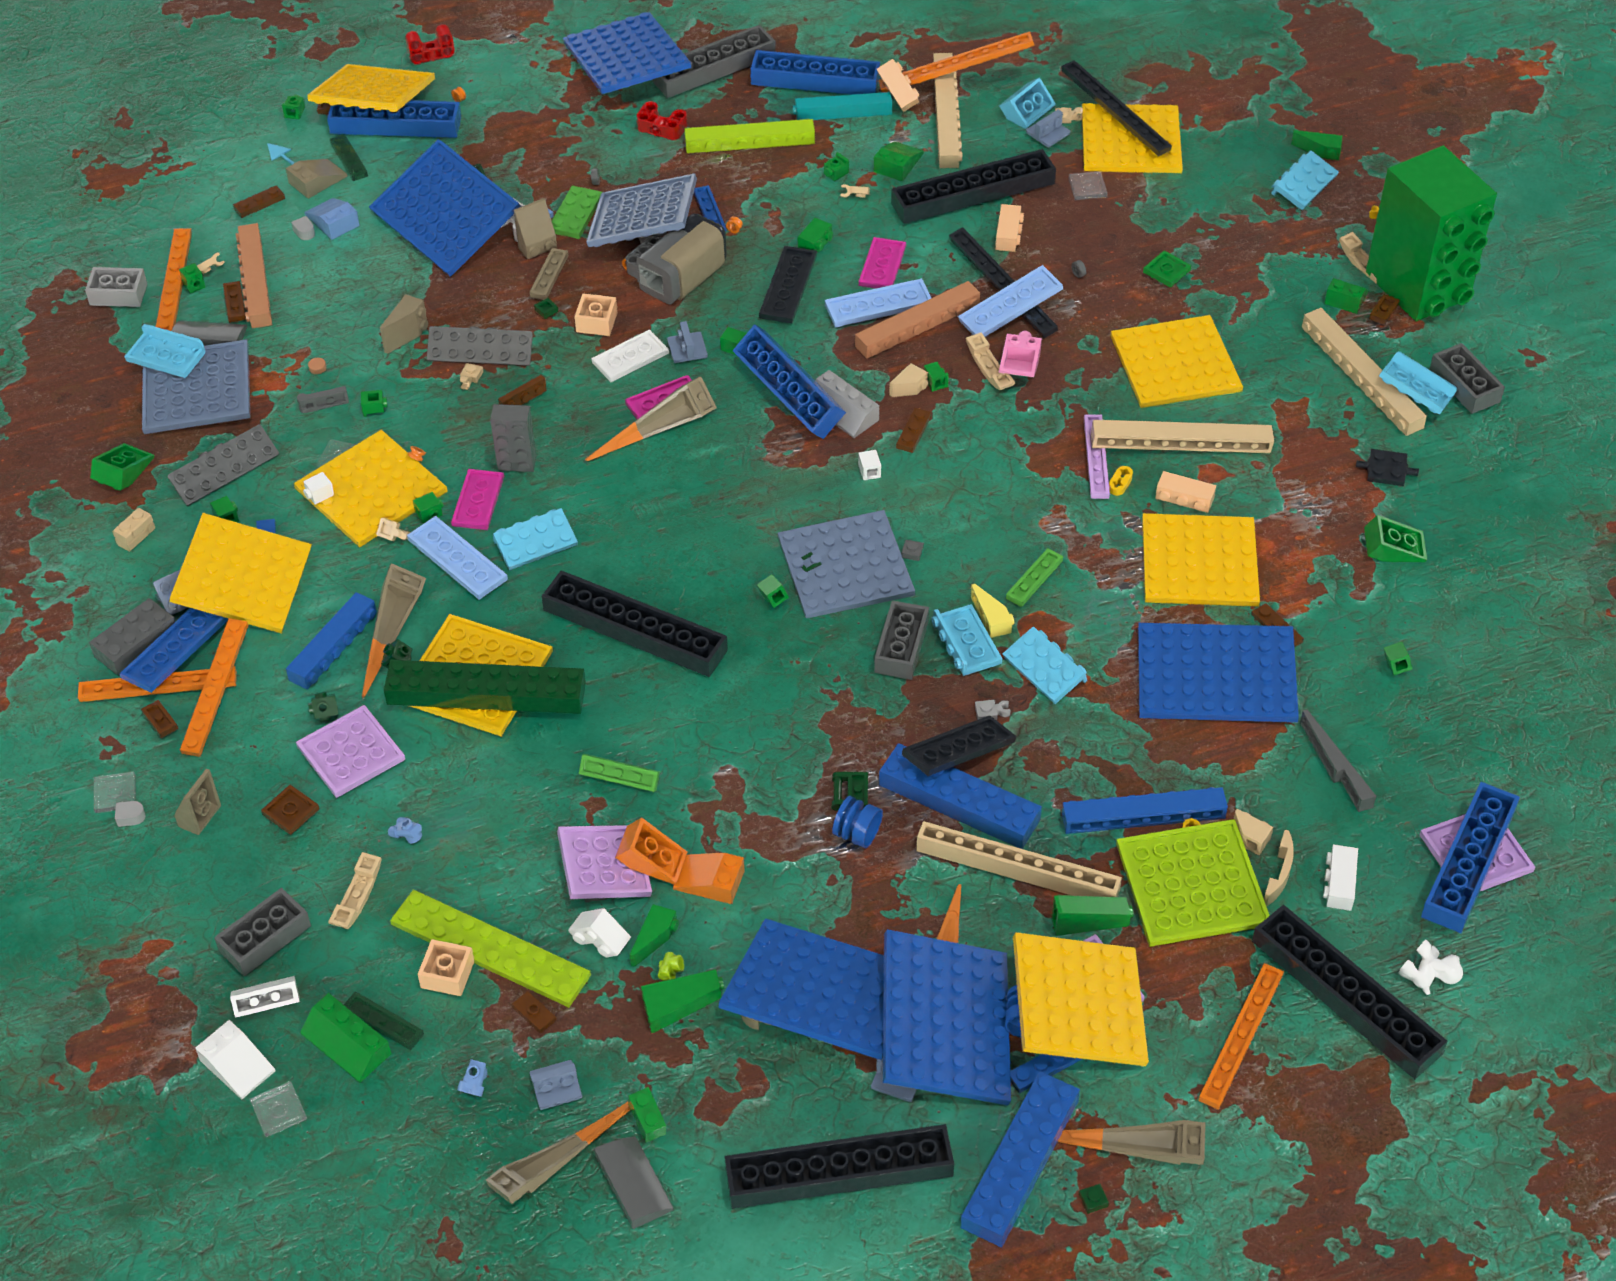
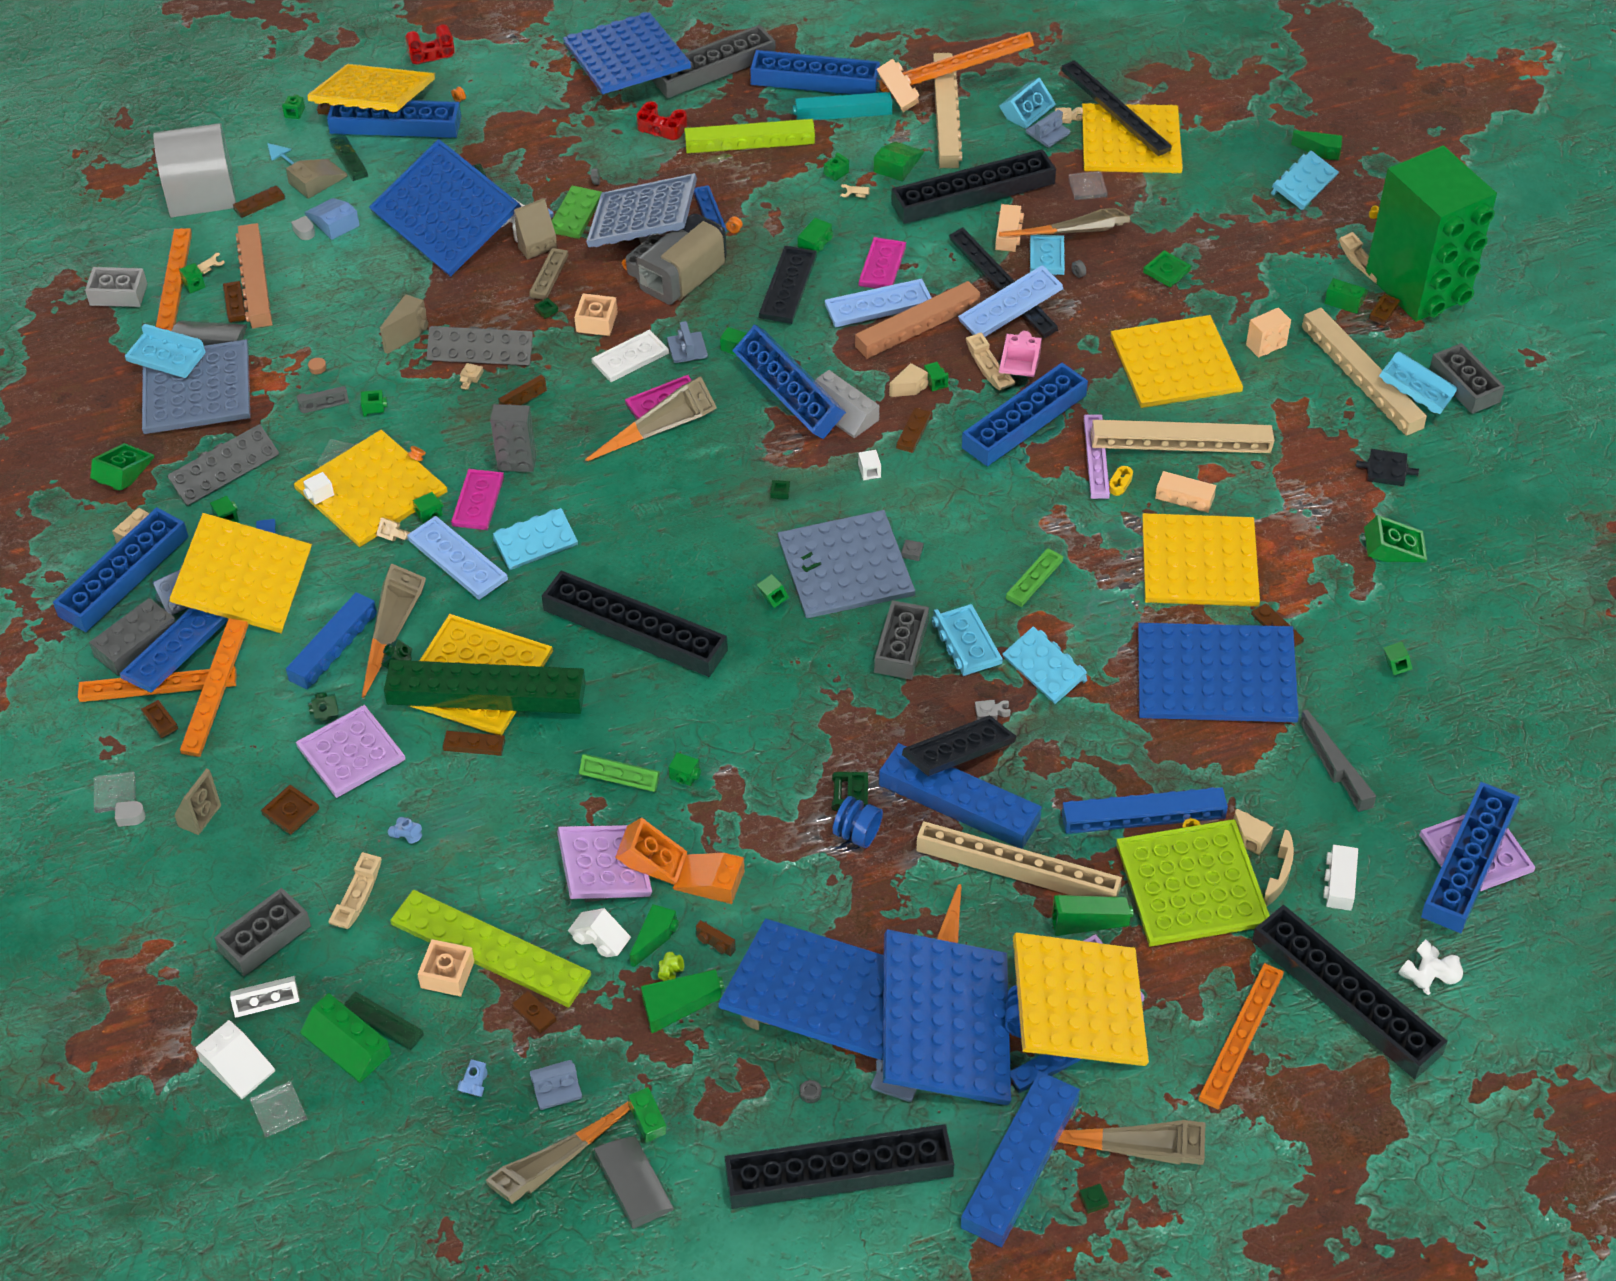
light yellow slope [971,584,1014,638] -> none
none -> blue brick [53,507,189,632]
none -> light grey brick [153,123,236,218]
none -> reddish brown plate [443,731,505,756]
none -> green brick [669,752,701,786]
none -> reddish brown plate [696,920,736,957]
none -> dark green plate [770,480,790,499]
none -> dark grey tile [800,1080,822,1103]
none -> blue brick [962,363,1088,467]
none -> dark tan plate [999,208,1130,237]
none -> medium azure plate [1030,235,1064,275]
none -> light nougat brick [1246,308,1291,358]

